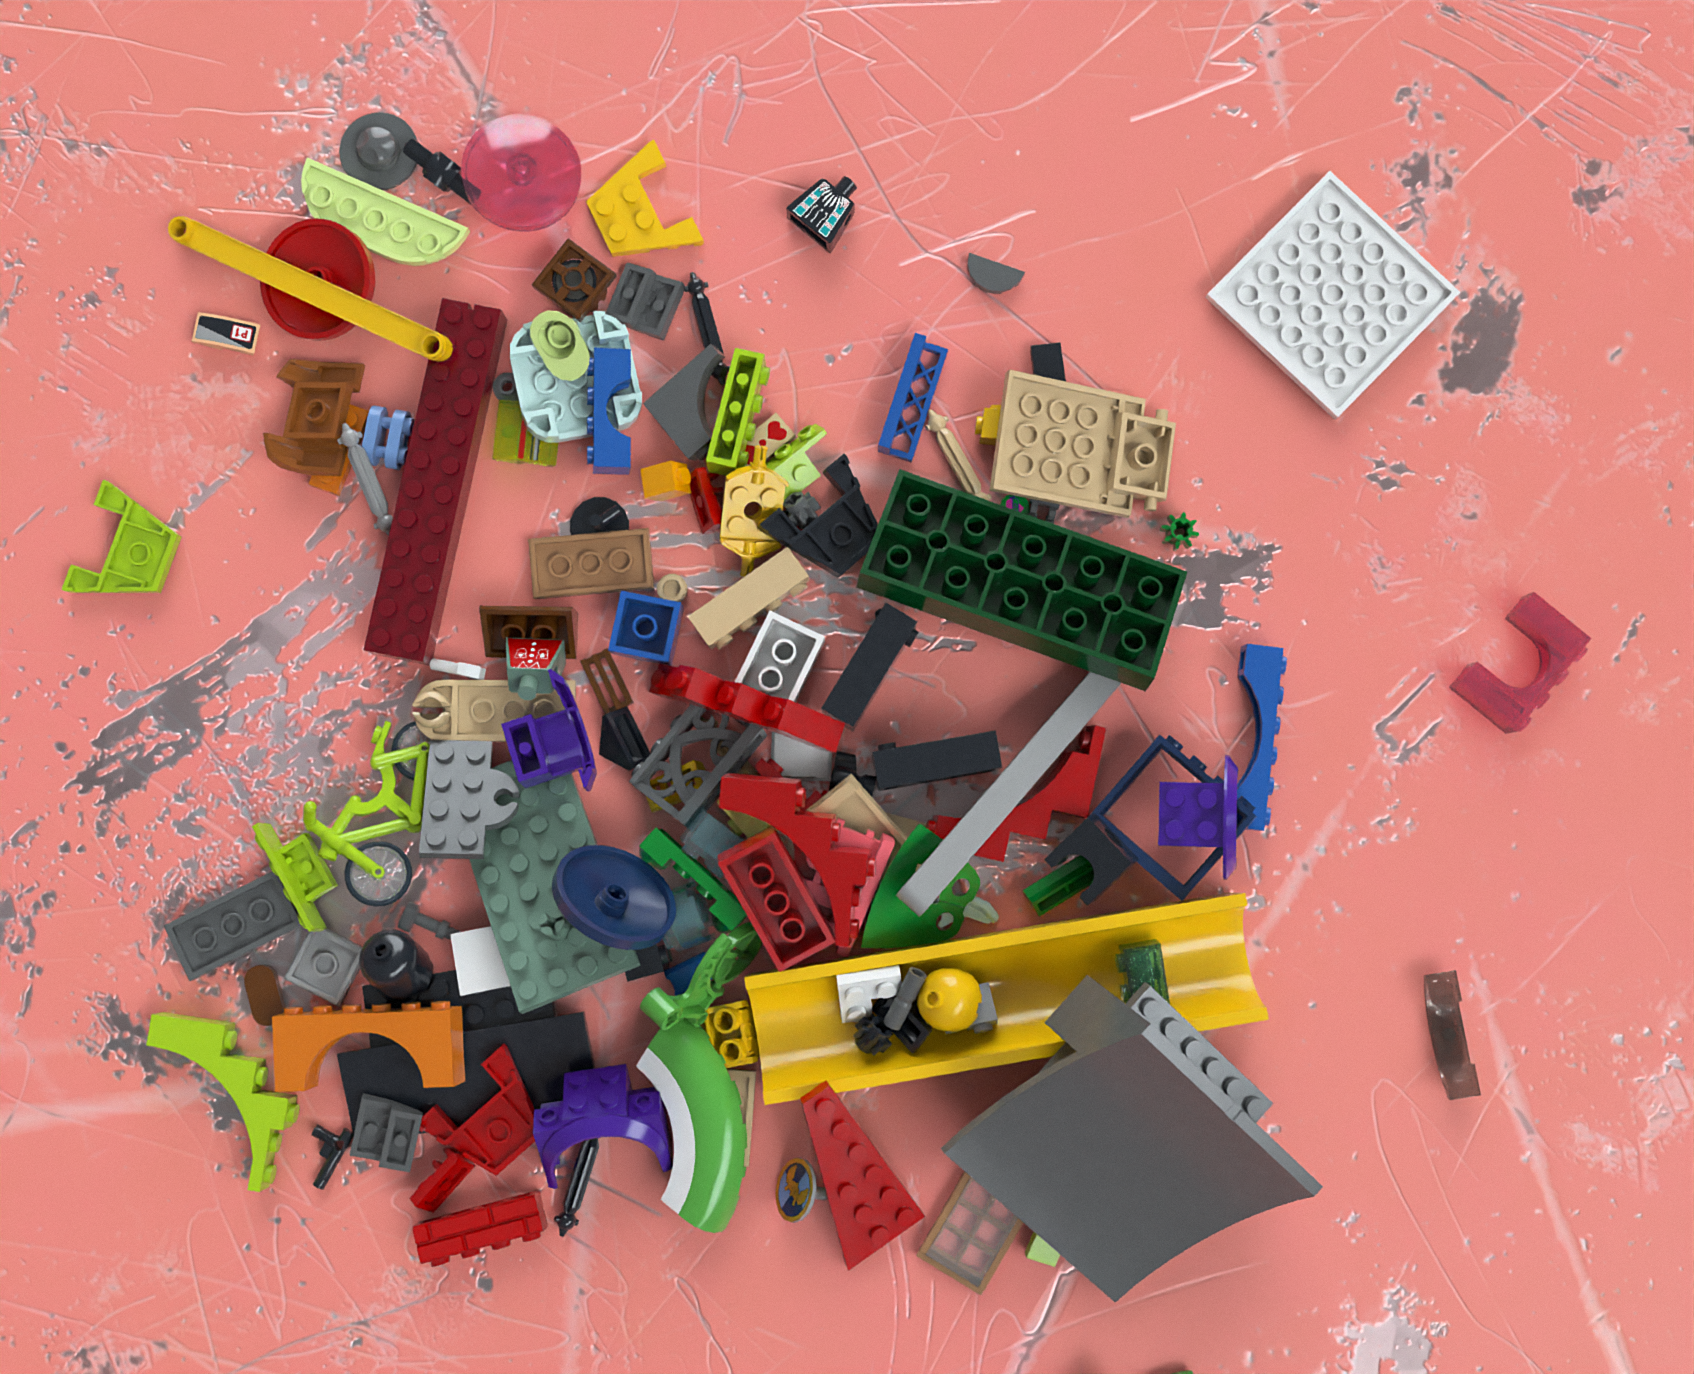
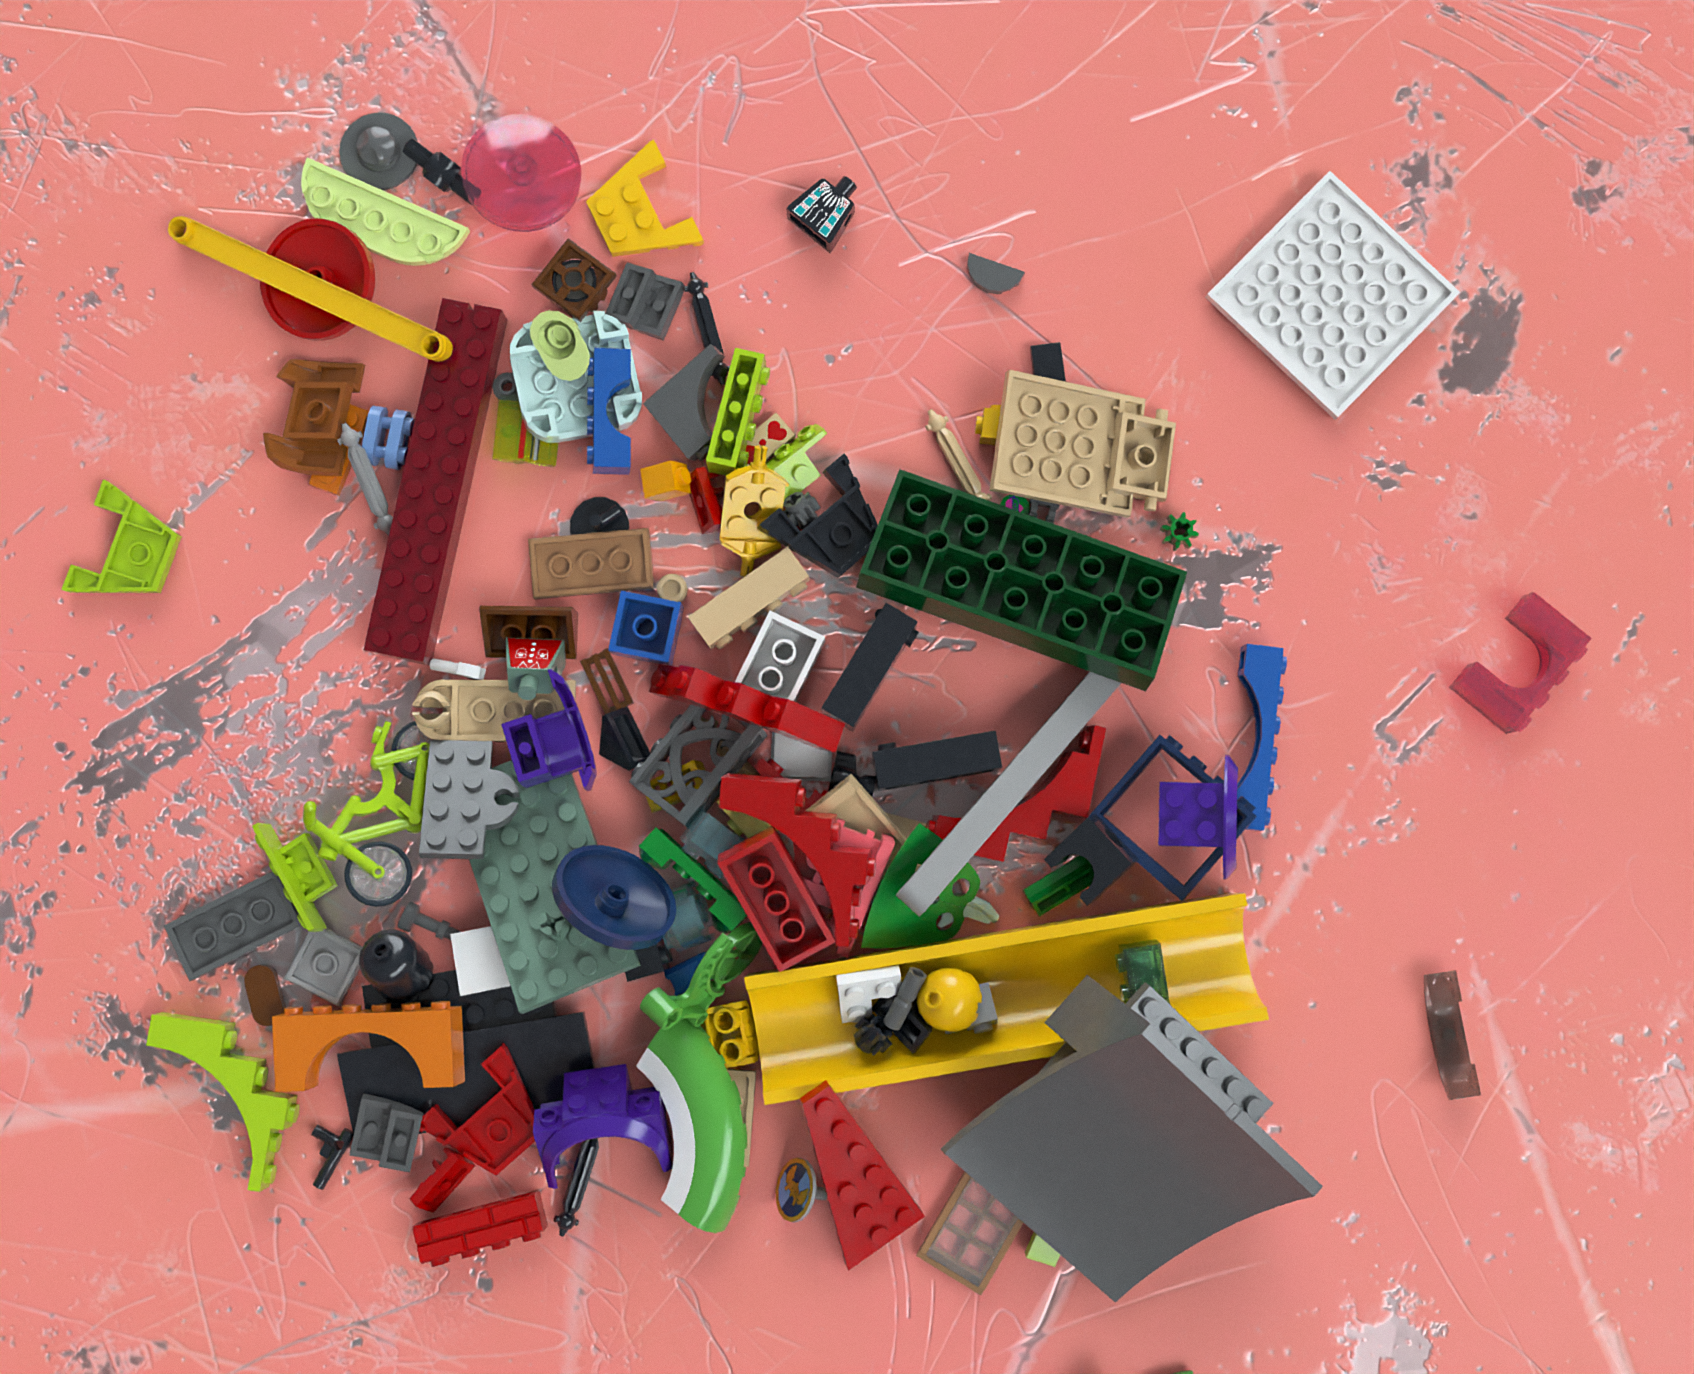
slope [192,312,260,355] -> none
blue fence [878,333,948,463] -> none

